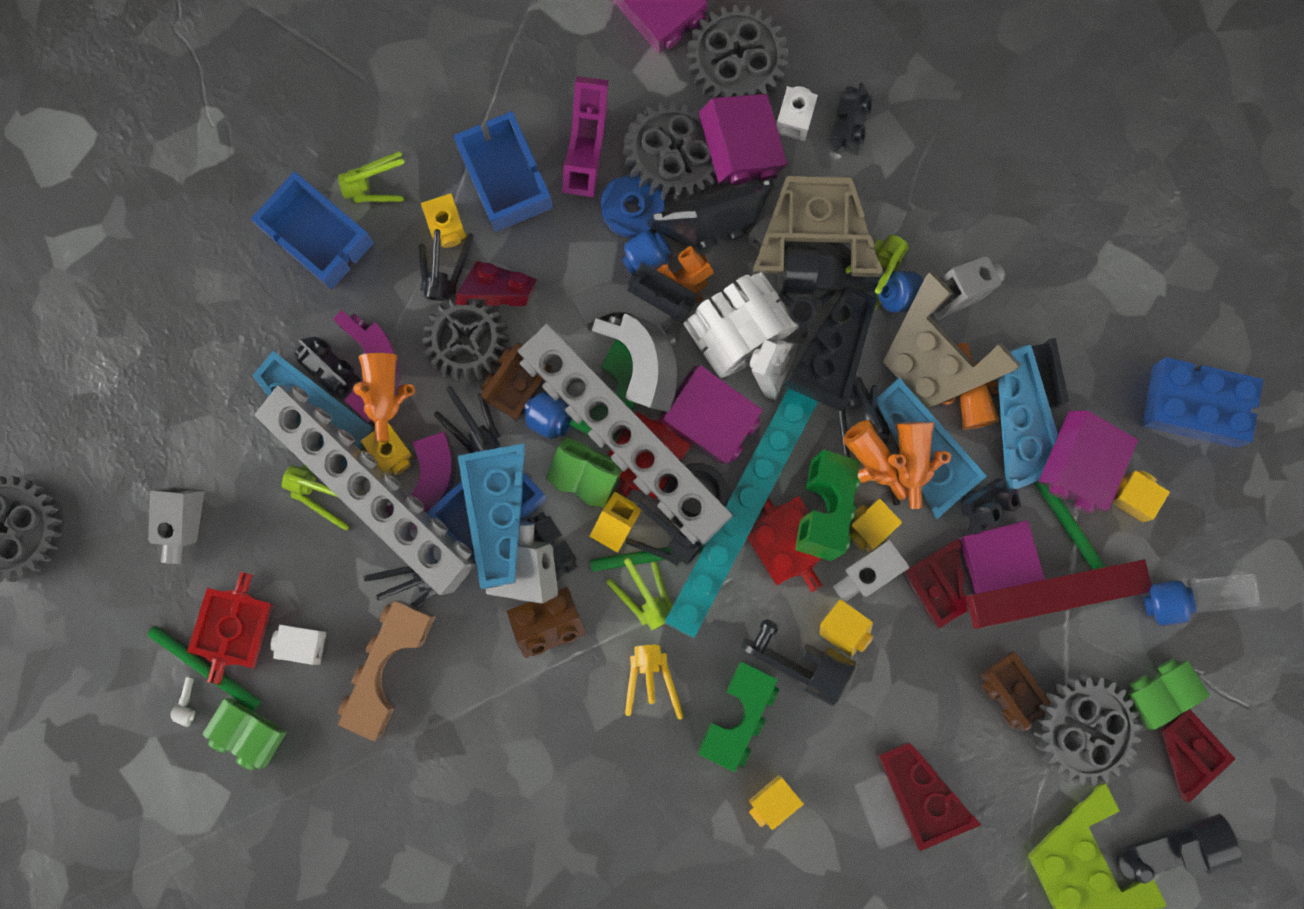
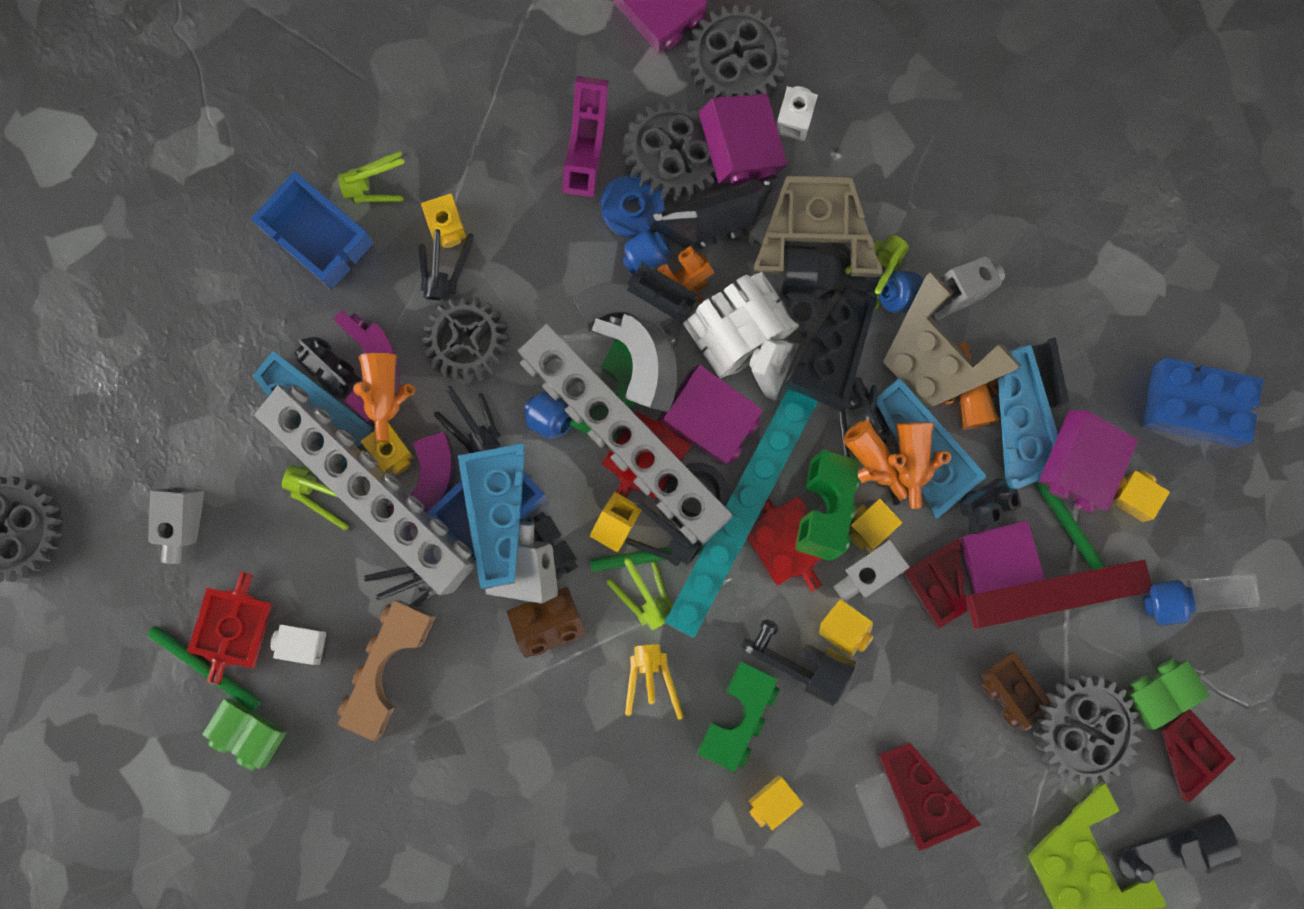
white hand [171,677,196,727] -> none
blue piece [453,111,553,233] -> none
dark red wing [455,261,537,306] -> none
reddish brown bracket [481,342,552,422] -> none
bright green brick [546,438,622,507] -> none
black hinge [831,83,872,155] -> none

